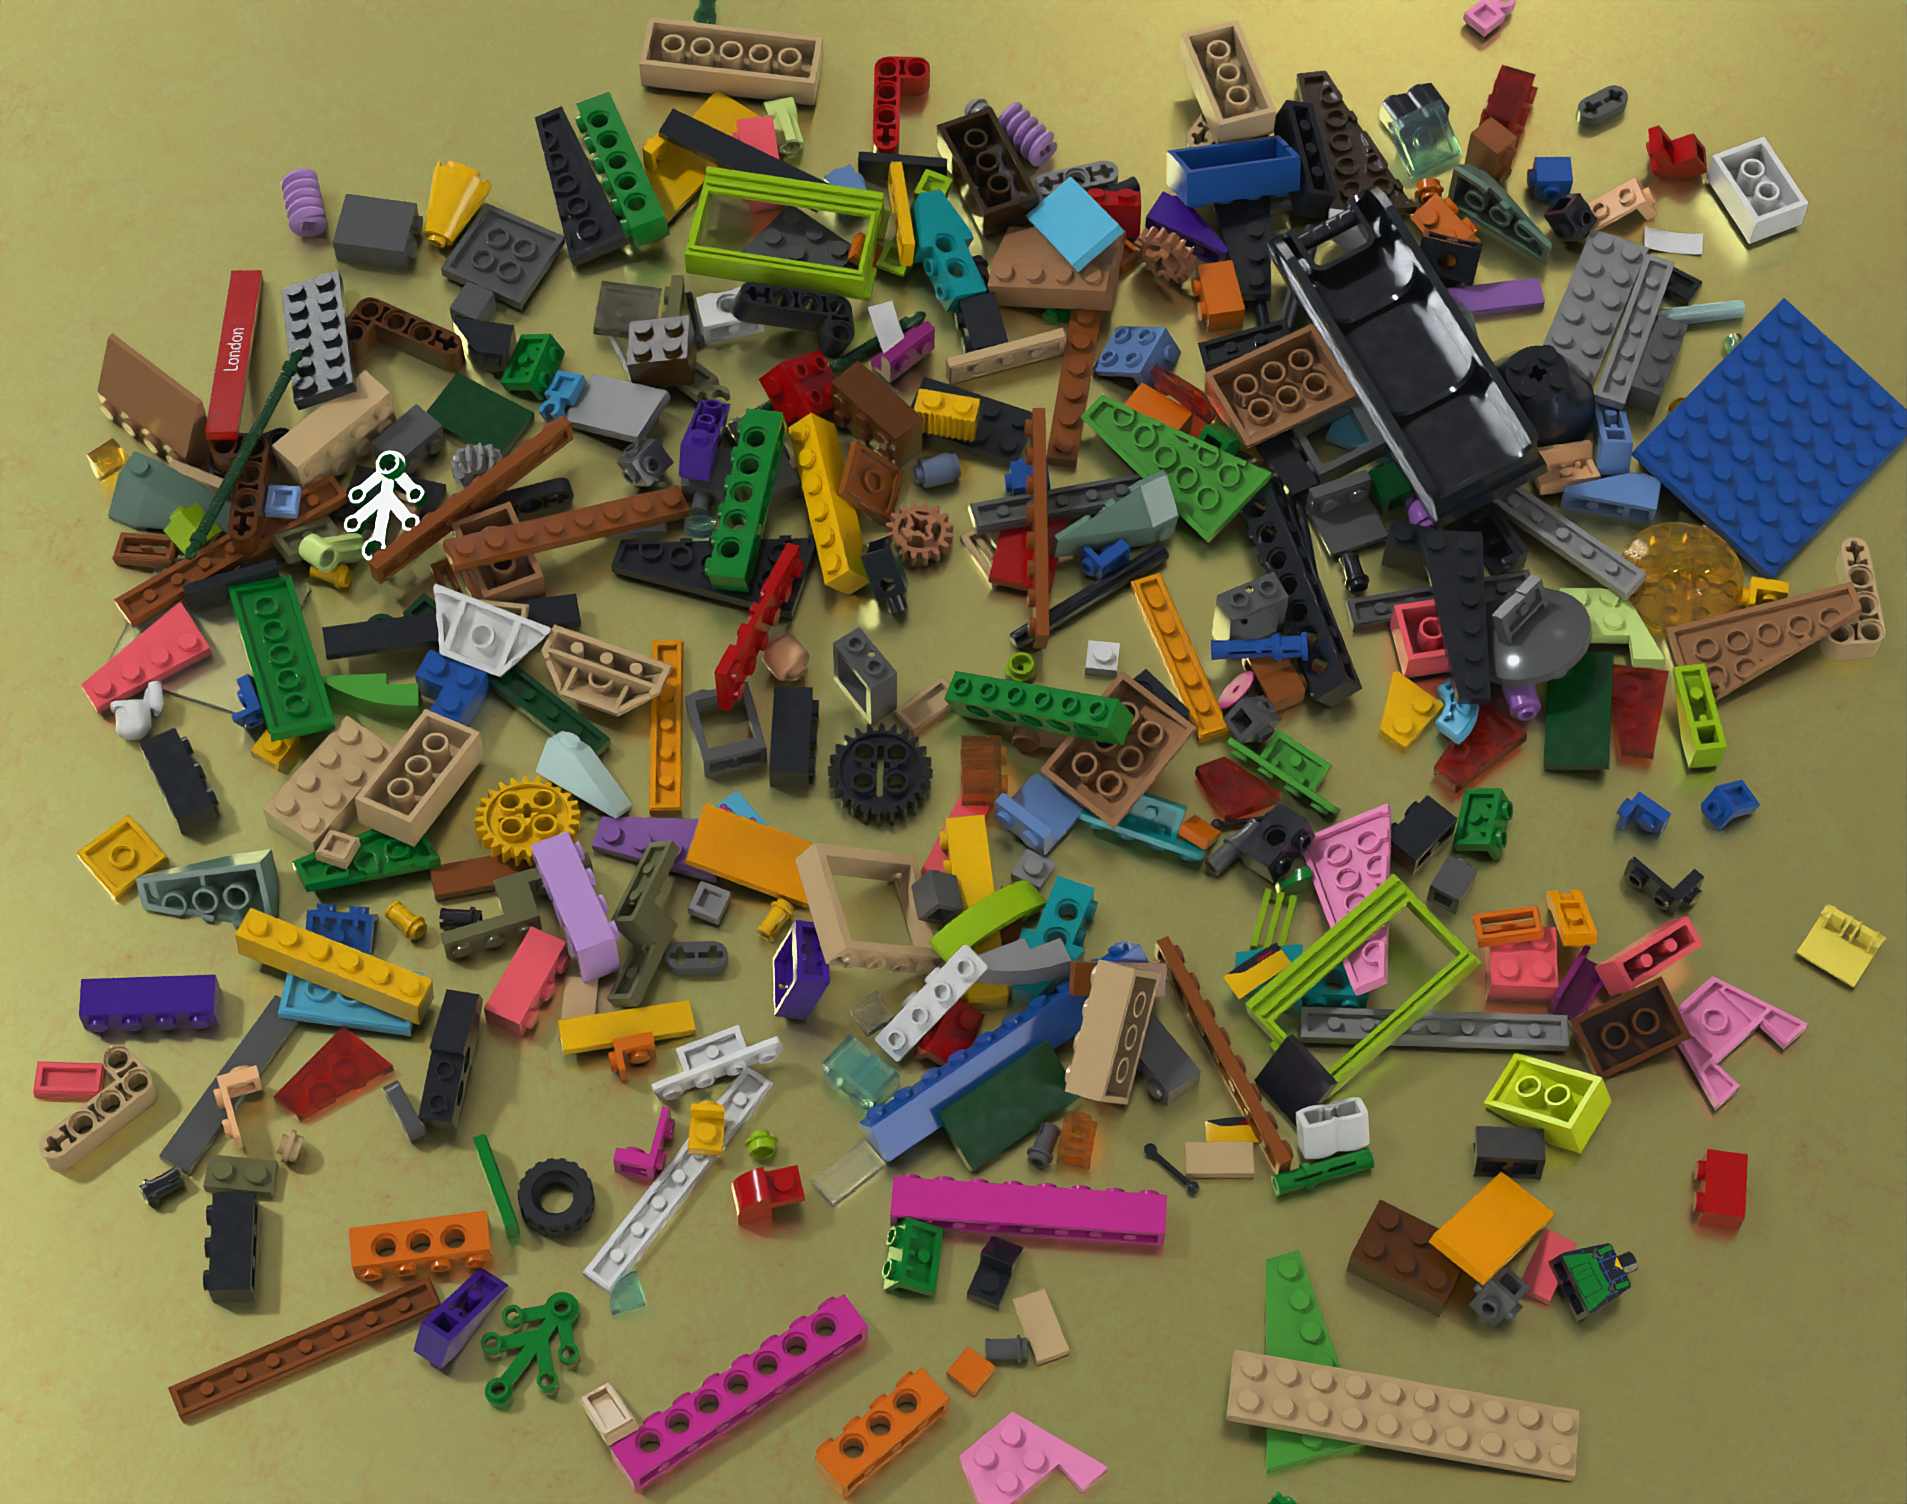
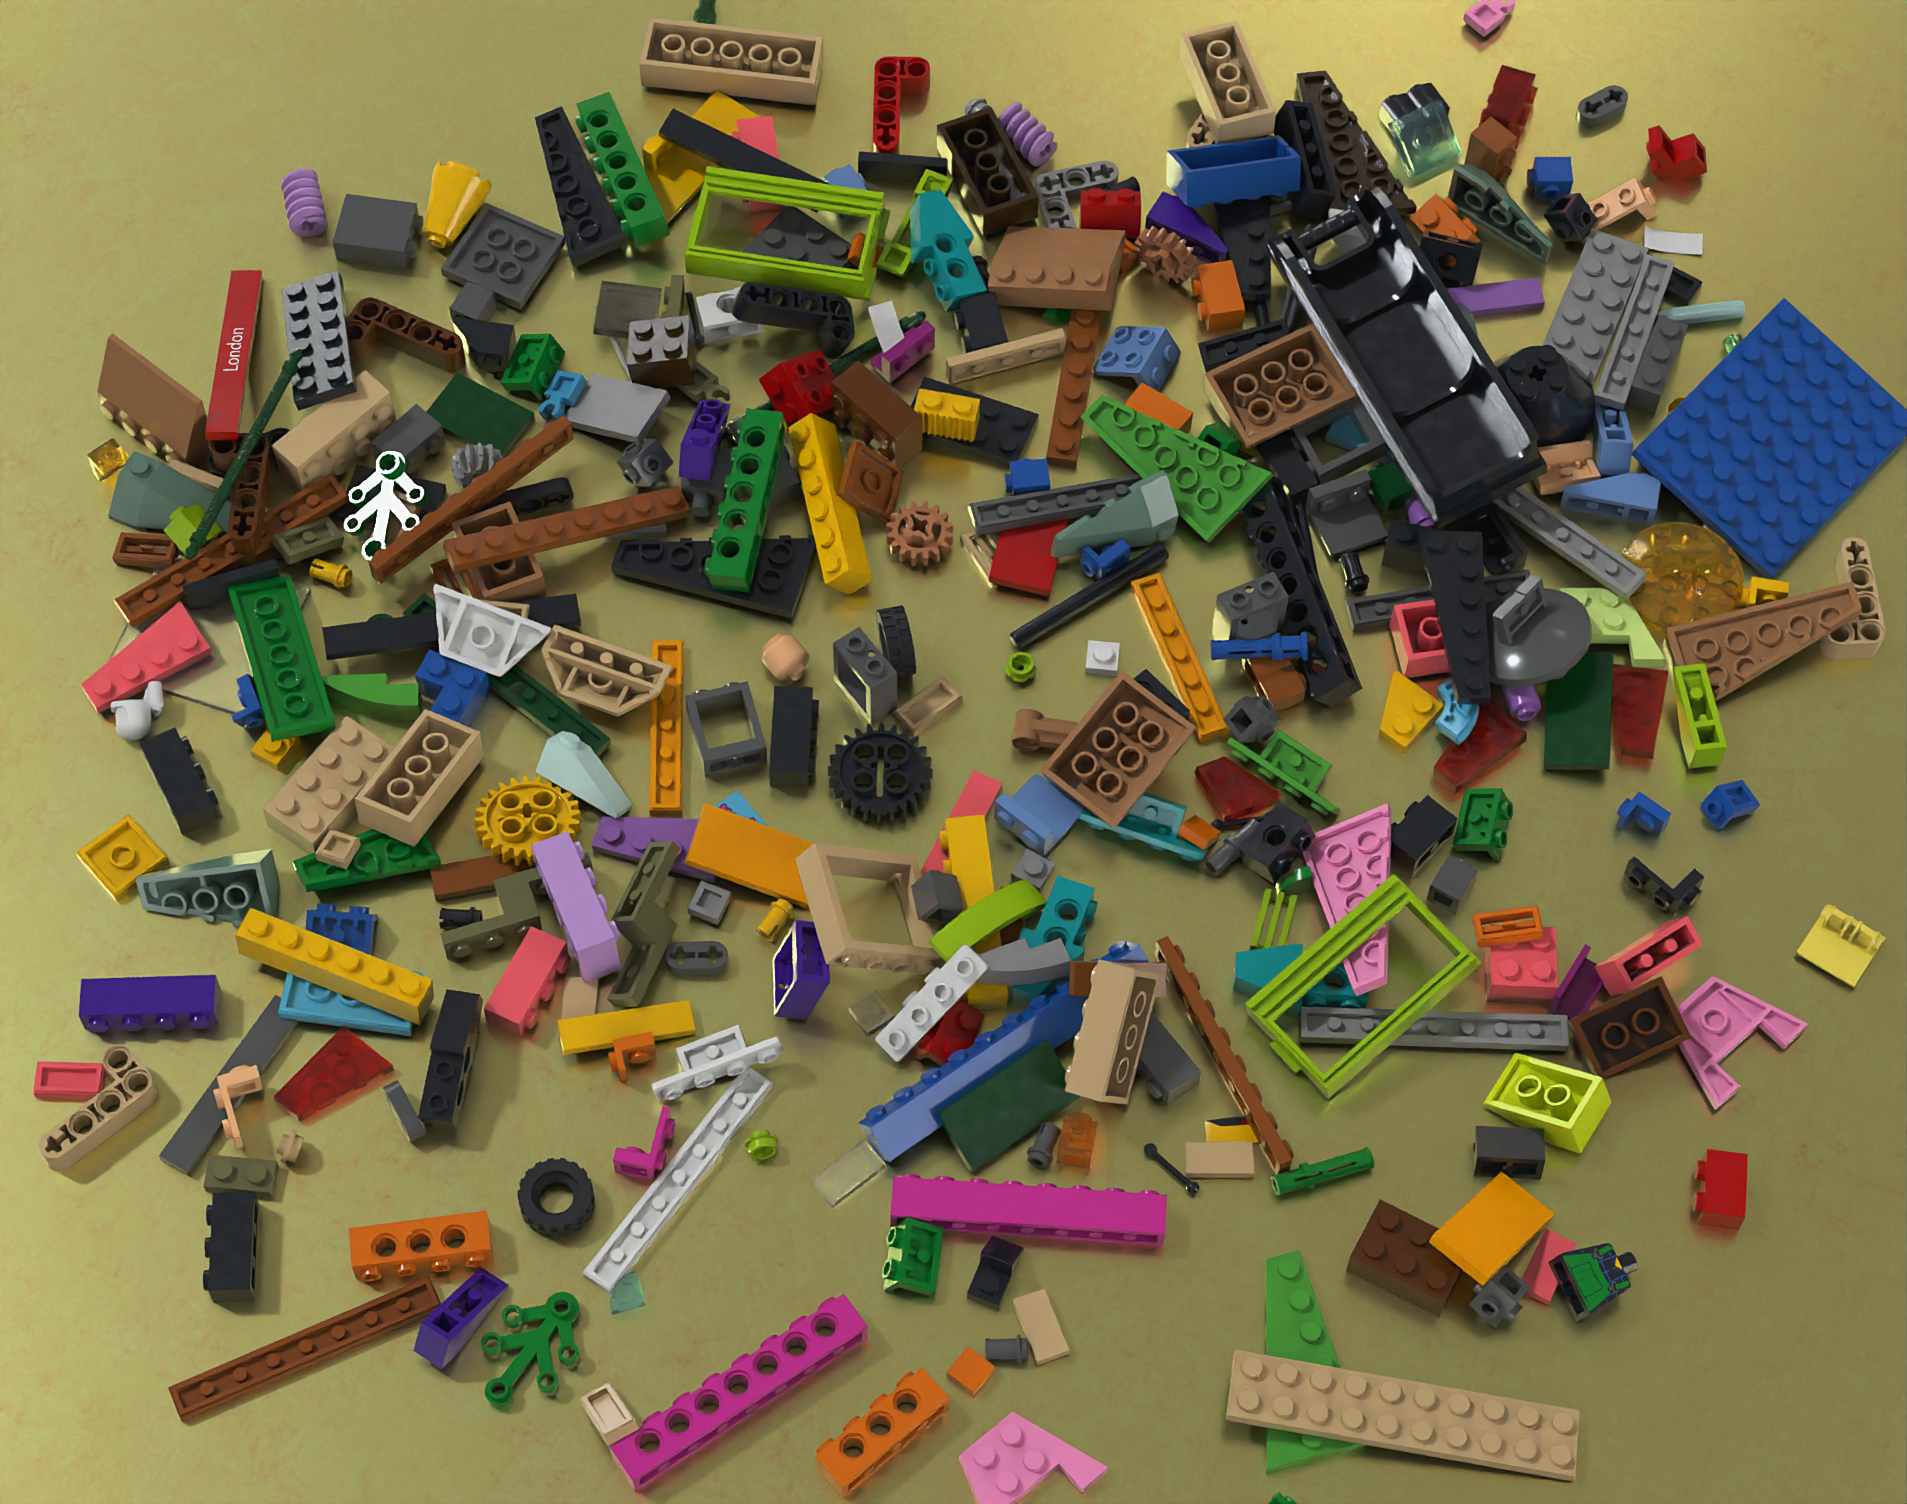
black pin [138,1166,185,1204] -> none
light blue tile [264,484,302,519] -> none
yellowish green piece [299,533,364,572] -> none
yellow pin [385,901,427,940] -> none
green tile [473,1134,520,1239] -> none
clear light blue tile [684,514,716,538] -> none
yellow bracket [688,1100,726,1156] -> none
red wing [714,543,804,711] -> none
red brick [731,1165,805,1225] -> none
yellowish green piece [763,97,804,156] -> none
clear light blue brick [823,1034,900,1111] -> none
black torso [860,534,909,613] -> none
yellow tile [888,162,915,266] -> none
sand blue brick [913,452,961,488] -> none
green brick [944,671,1134,746] -> none
clear orange brick [960,735,1008,806] -> none
dark orange plate [1024,408,1049,648] -> none
medium azure tile [1025,176,1124,272] -> none
clear red wing [1150,363,1217,424] -> none
piece [1219,671,1254,709] -> none
yellow sticker [1223,942,1291,1000] -> none
black tile [1254,1034,1338,1127] -> none
white brick [1296,1097,1370,1159] -> none
orange plate [1414,178,1444,204] -> none
light orange plate [1546,889,1598,947] -> none
white brick [1706,137,1808,244] -> none
none -> black tyre [876,605,916,678]

